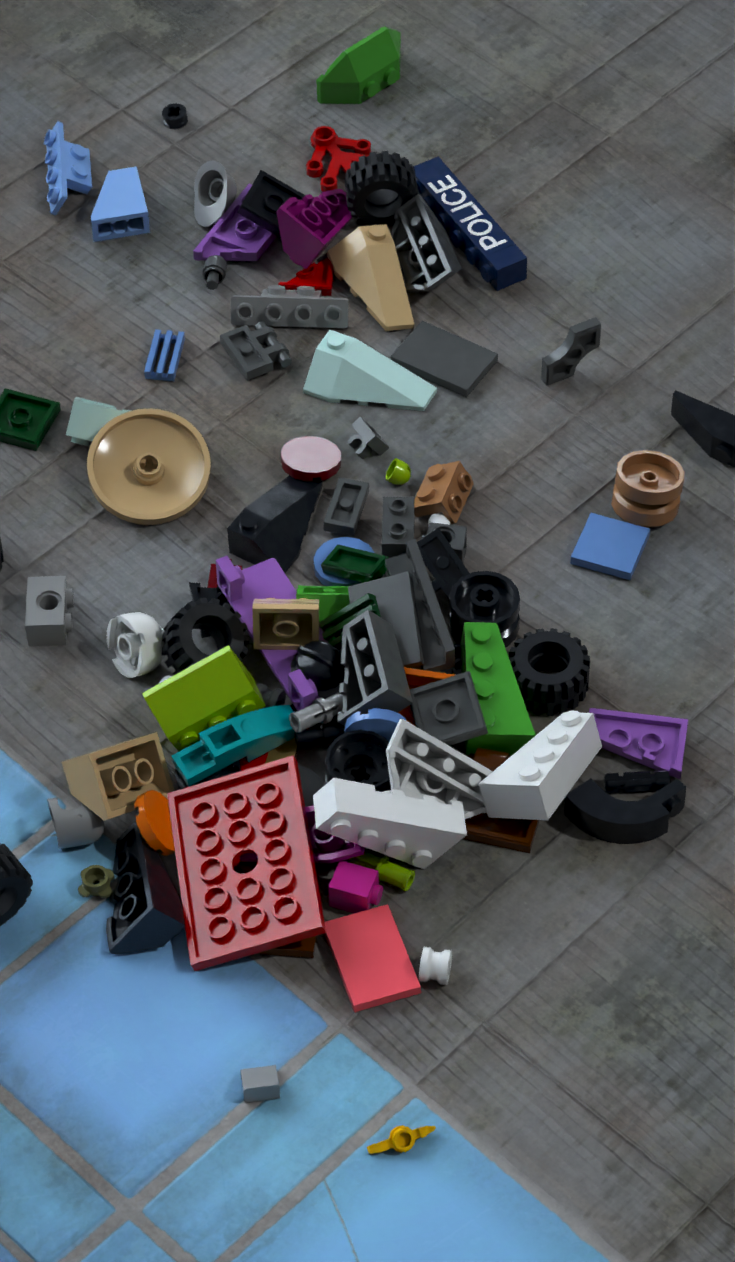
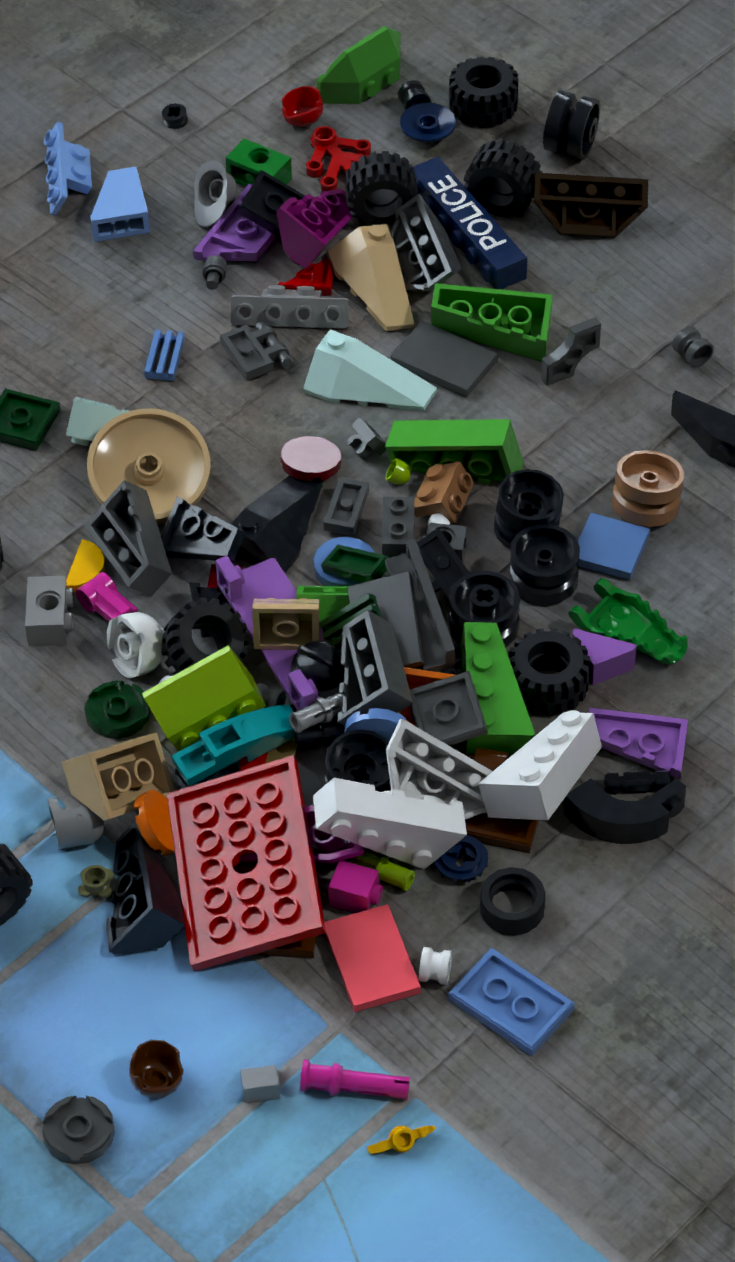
none -> dark grey tile [42,1095,115,1164]
none -> yellow tile [66,539,105,593]
none -> dark pink piece [76,572,138,622]
none -> dark grey wedge [84,480,172,596]
none -> dark green tile [84,680,150,739]
none -> reddish brown hair [129,1040,184,1098]
none -> black wing [161,496,245,562]
none -> green brick [225,138,292,187]
none -> red hair [282,86,323,127]
none -> dark pink pin [300,1059,410,1100]
none -> bright green wedge [385,419,524,484]
none -> black wheel [398,80,431,110]
none -> dark blue dish [400,103,456,142]
none -> bright green wedge [431,283,553,362]
none -> dark blue gear [434,835,488,883]
none -> medium blue tile [448,947,575,1057]
none -> black tyre [449,56,519,127]
none -> black tyre [464,139,542,217]
none -> black tyre [480,867,546,936]
none -> black wheel [494,469,564,549]
none -> black wheel [509,524,580,606]
none -> dark brown wedge [534,172,648,238]
none -> black wheel [543,90,600,160]
none -> green animal [568,578,688,665]
none -> medium lavender slope [572,628,636,685]
none -> dark grey wheel [672,326,714,368]

